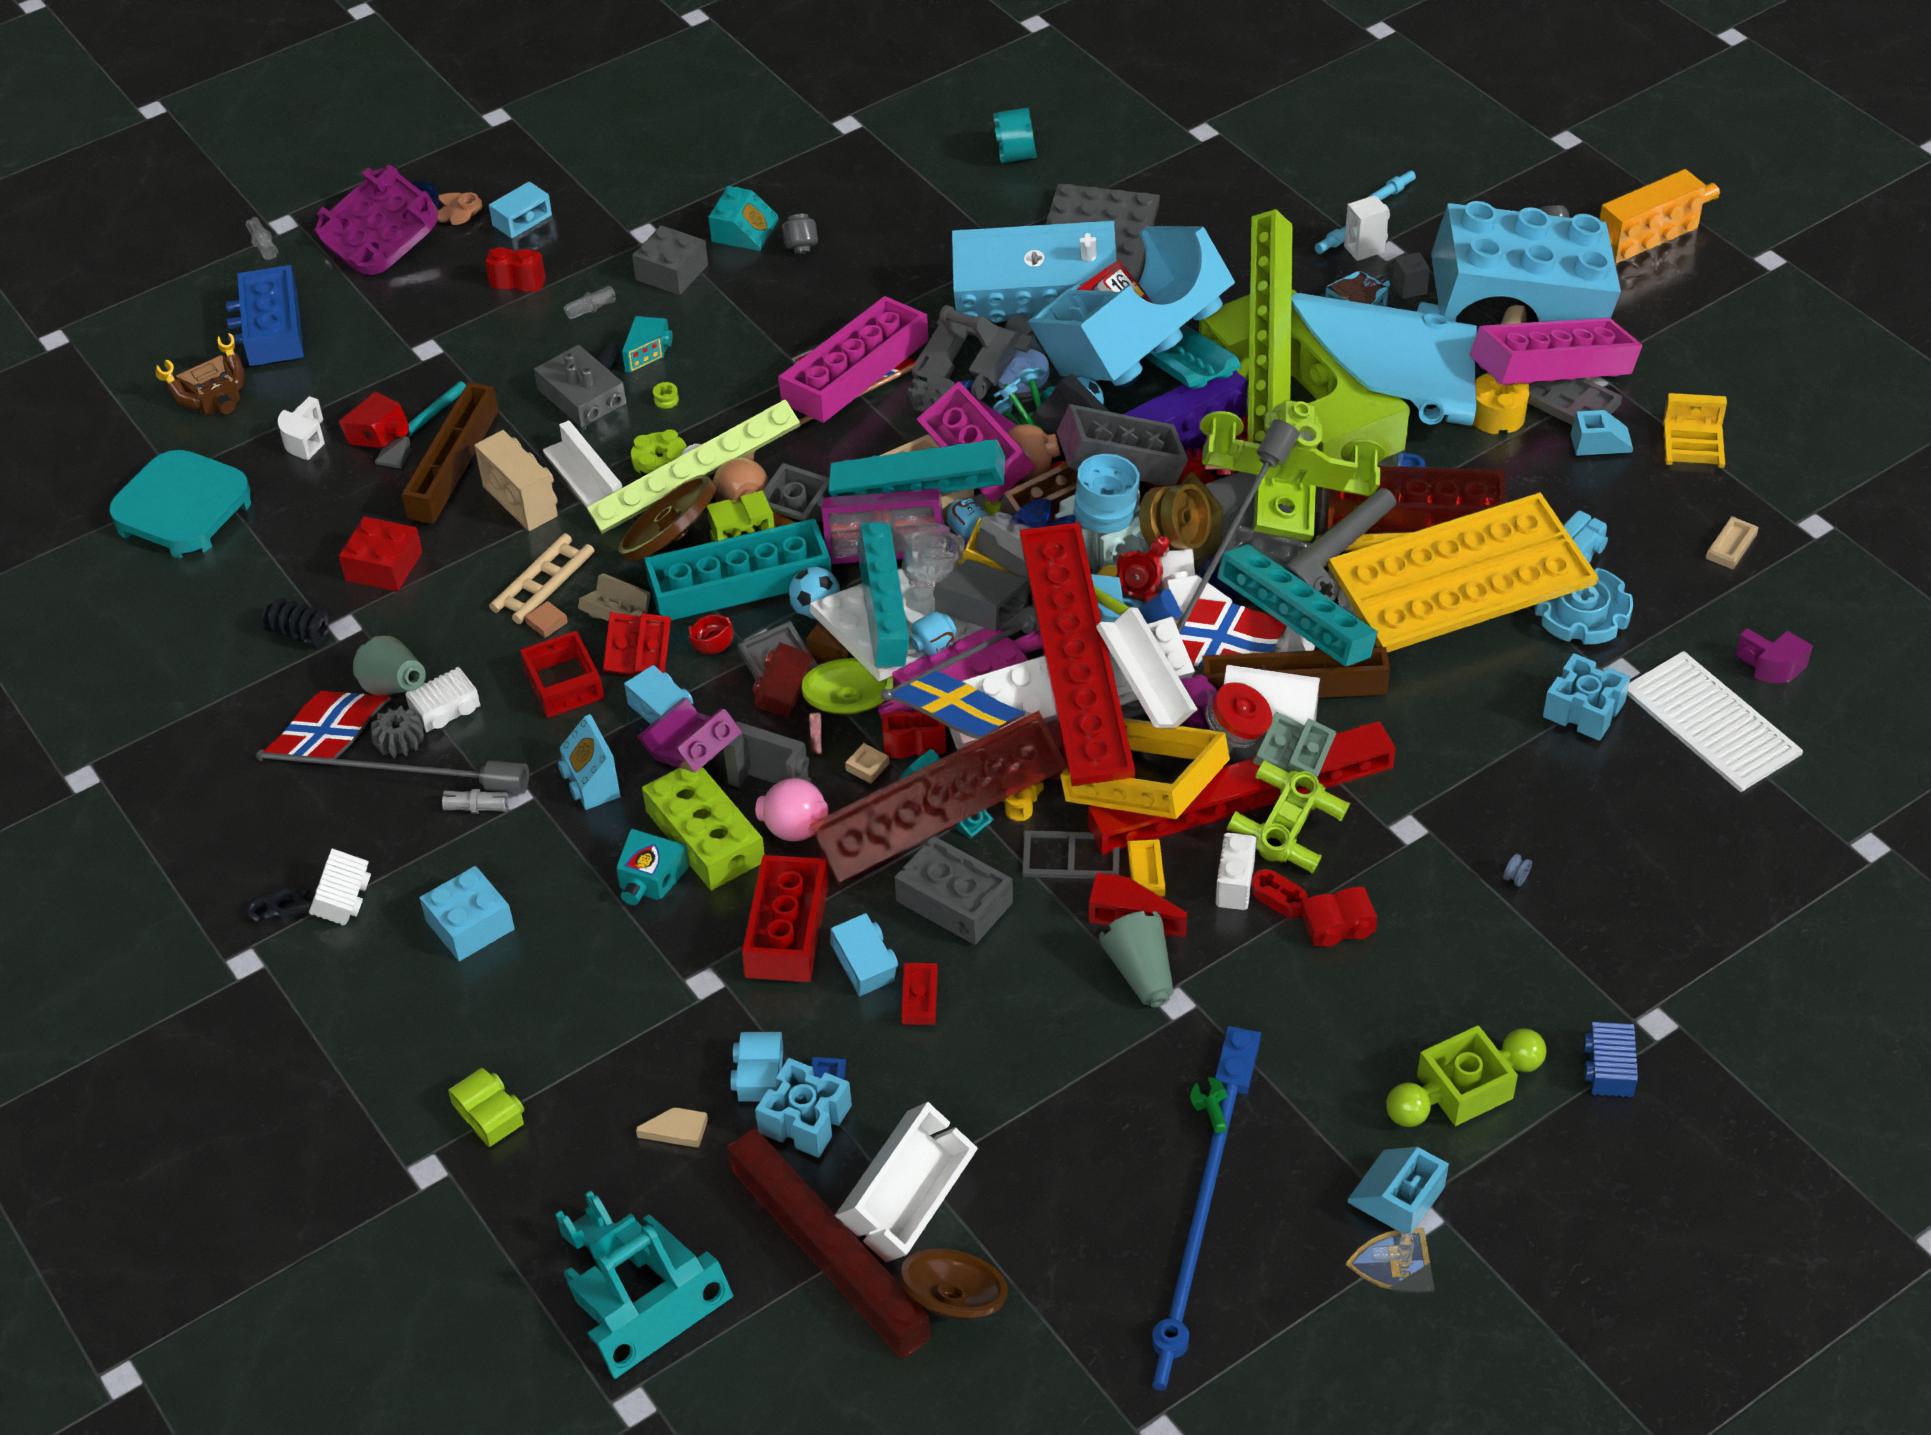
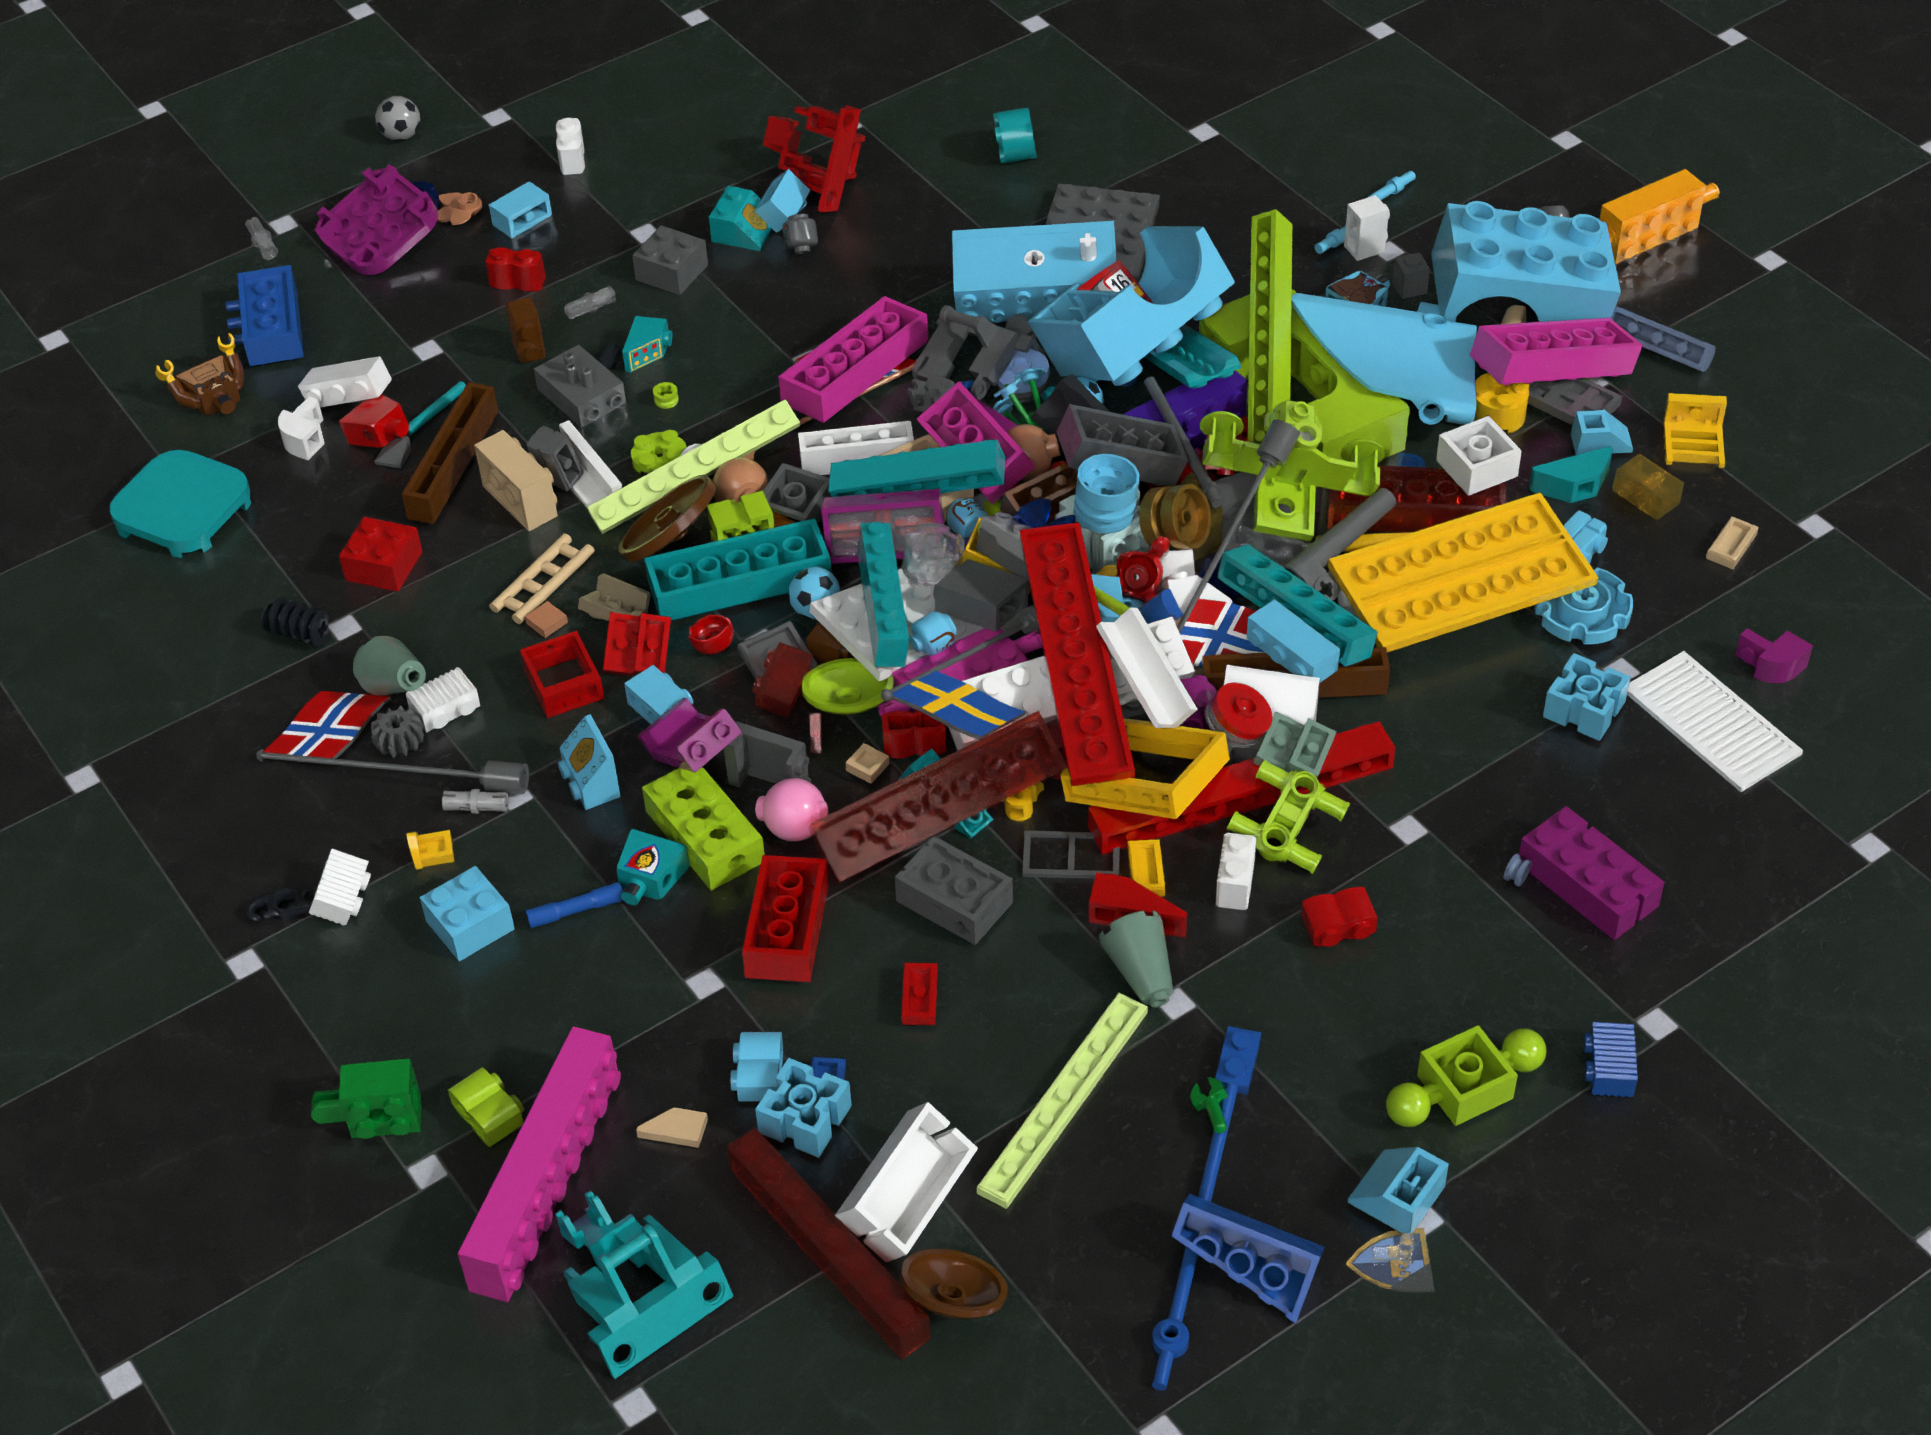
medium azure brick [830,913,898,997] -> none
red beam [1251,869,1308,918] -> none
none -> white brick [298,356,392,407]
none -> green brick [311,1059,422,1139]
none -> light grey piece [375,96,420,141]
none -> yellow tile [406,830,455,870]
none -> dark pink brick [458,1026,621,1303]
none -> reddish brown brick [505,297,546,364]
none -> blue piece [525,882,624,929]
none -> dark grey brick [527,426,583,491]
none -> white brick [556,118,585,175]
none -> medium azure brick [754,169,810,233]
none -> red container [763,105,866,212]
none -> white brick [798,421,914,475]
none -> yellowish green tile [977,992,1148,1209]
none -> dark grey bar [1144,377,1223,508]
none -> blue wedge [1172,1194,1324,1323]
none -> medium azure brick [1247,599,1340,683]
none -> white brick [1436,416,1522,496]
none -> magenta piece [1519,806,1665,940]
none -> teal slope [1529,446,1613,503]
none -> sand blue brick [1611,306,1716,372]
none -> clear yellow brick [1613,453,1684,520]

